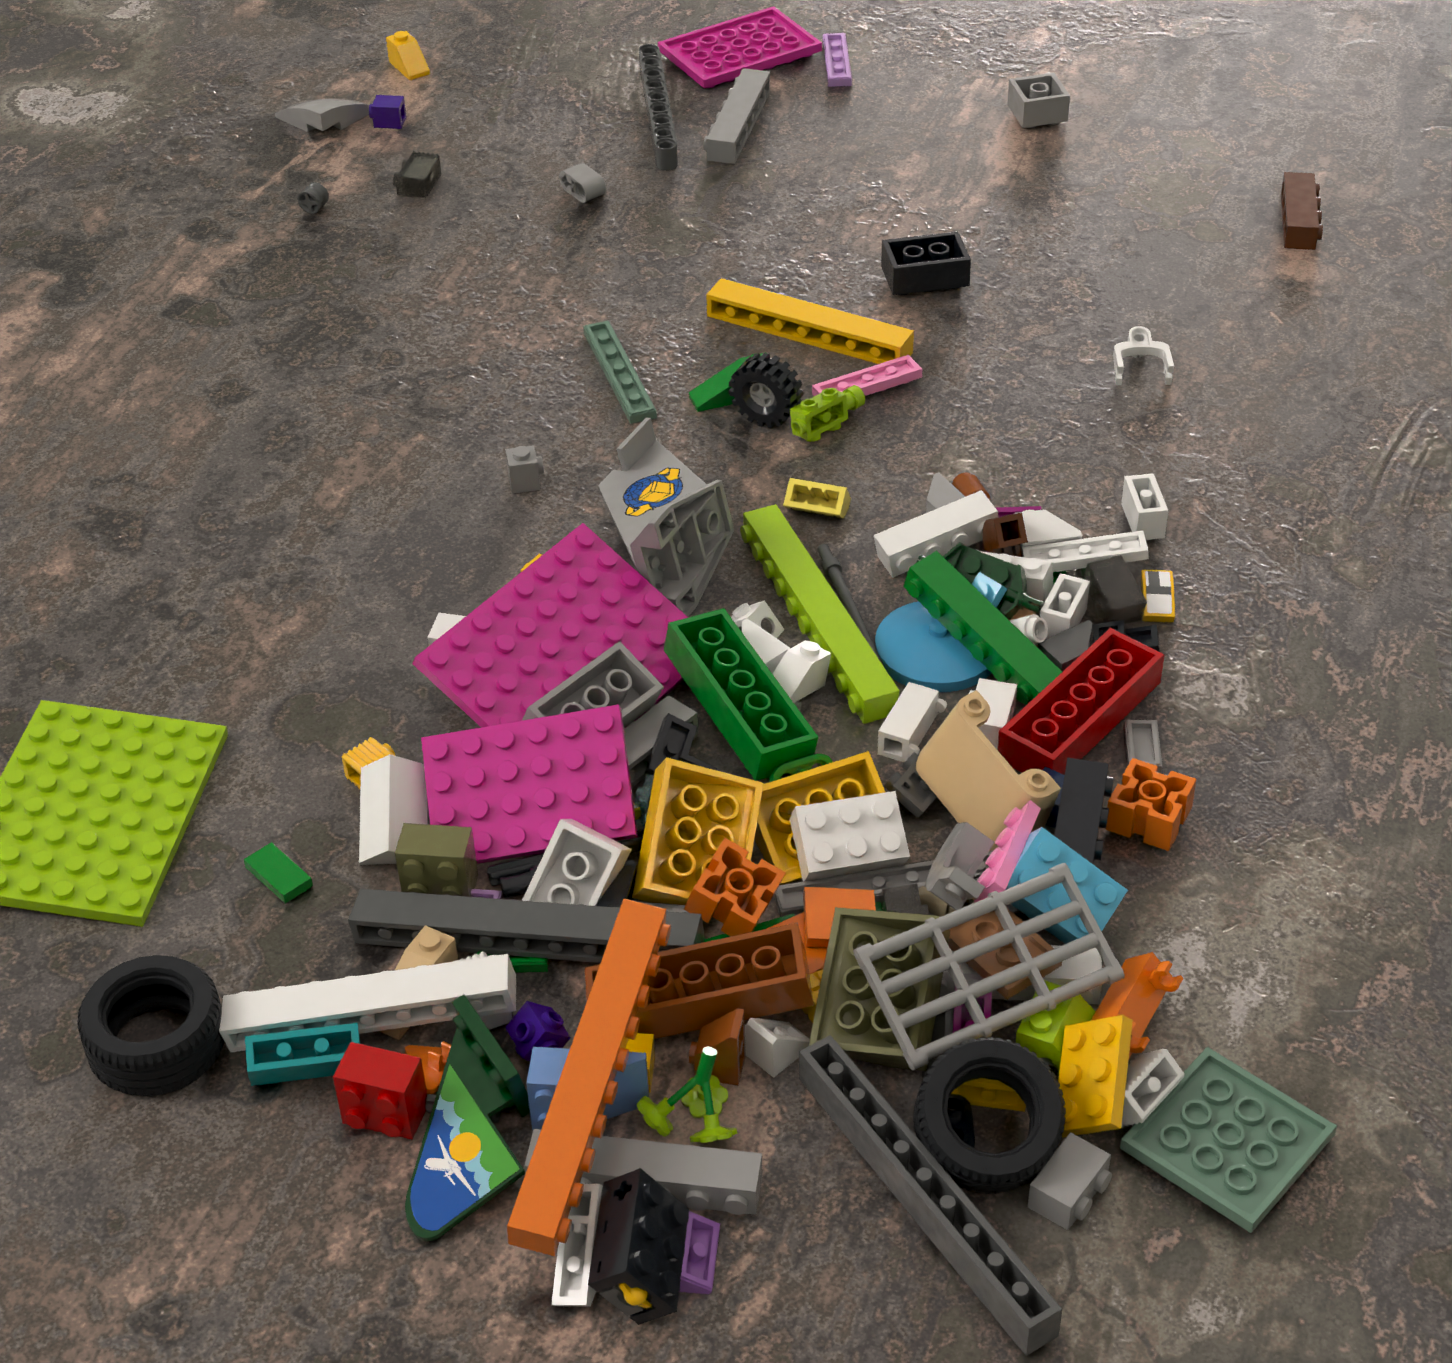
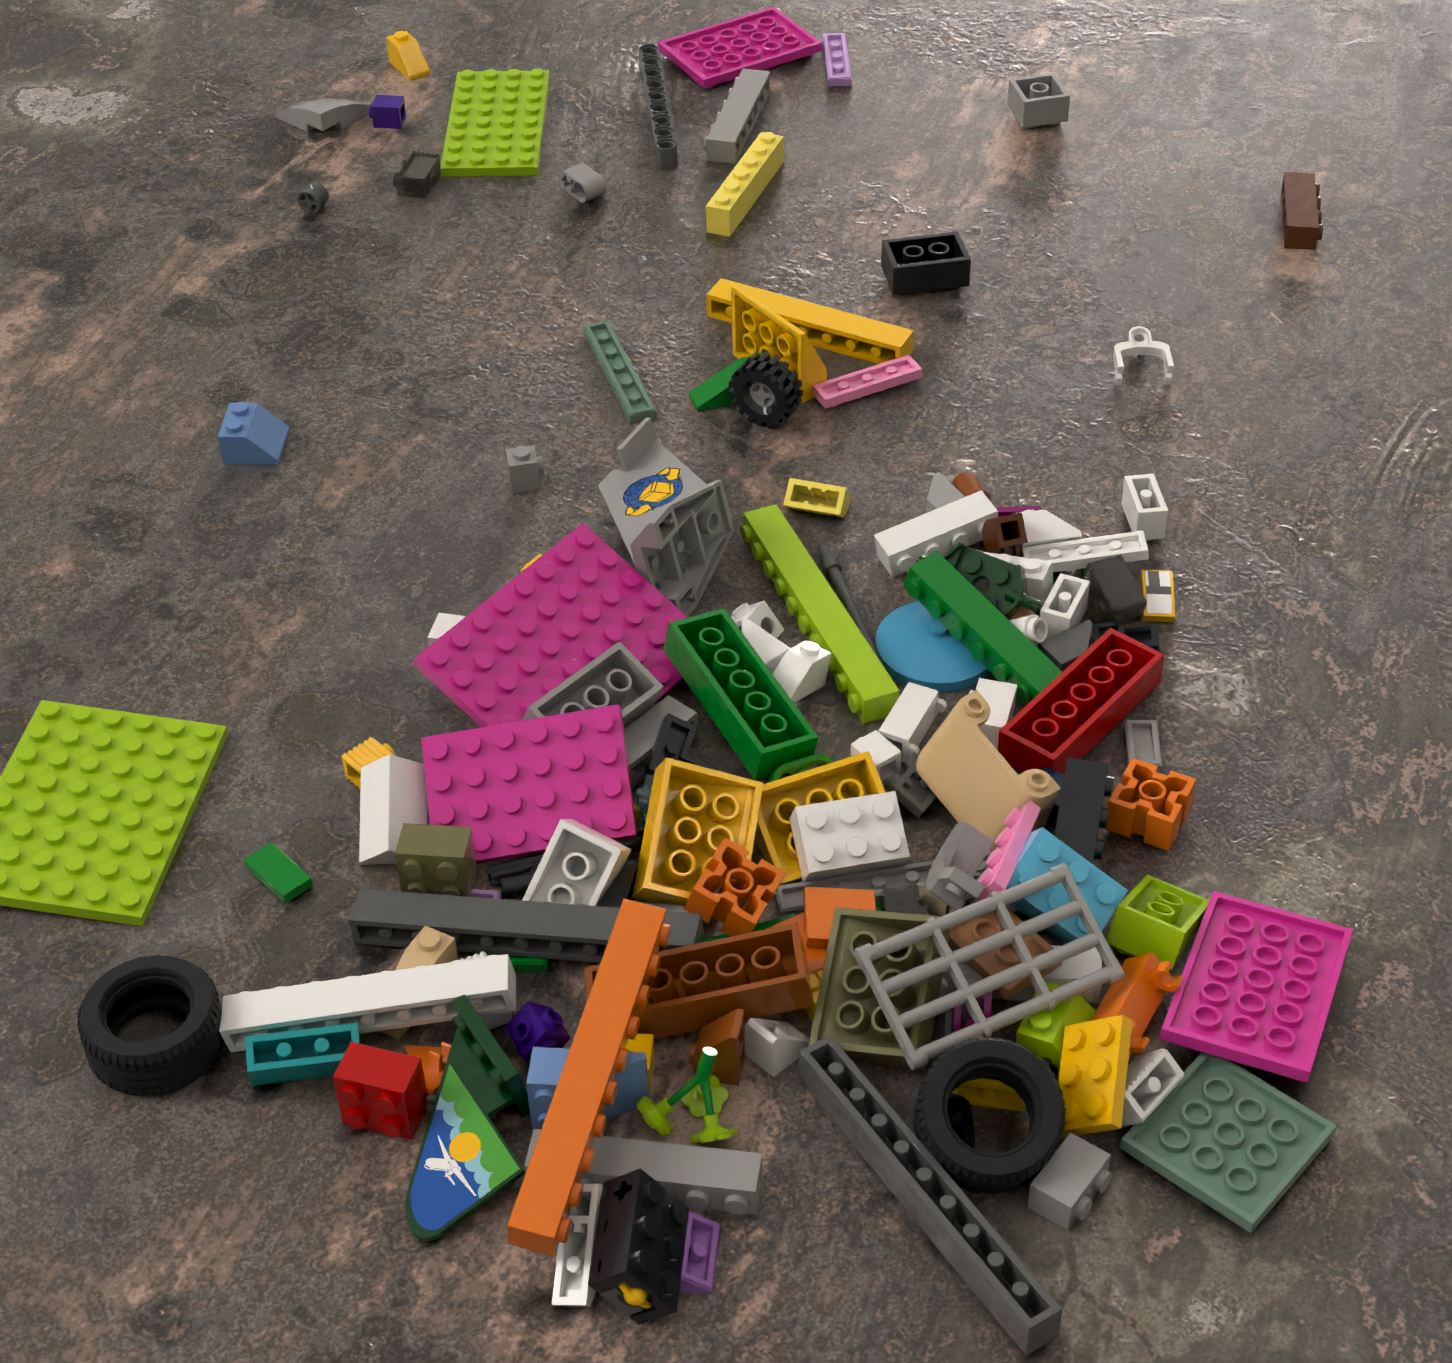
lime brick [790,385,865,442] -> none
medium azure plate [972,572,1008,607] -> none
none -> medium blue slope [217,402,290,465]
none -> lime plate [440,69,550,177]
none -> light yellow brick [706,132,784,237]
none -> yellow slope [731,285,827,404]
none -> white brick [850,730,902,785]
none -> lime slope [1106,874,1209,971]
none -> dark pink plate [1160,891,1353,1083]

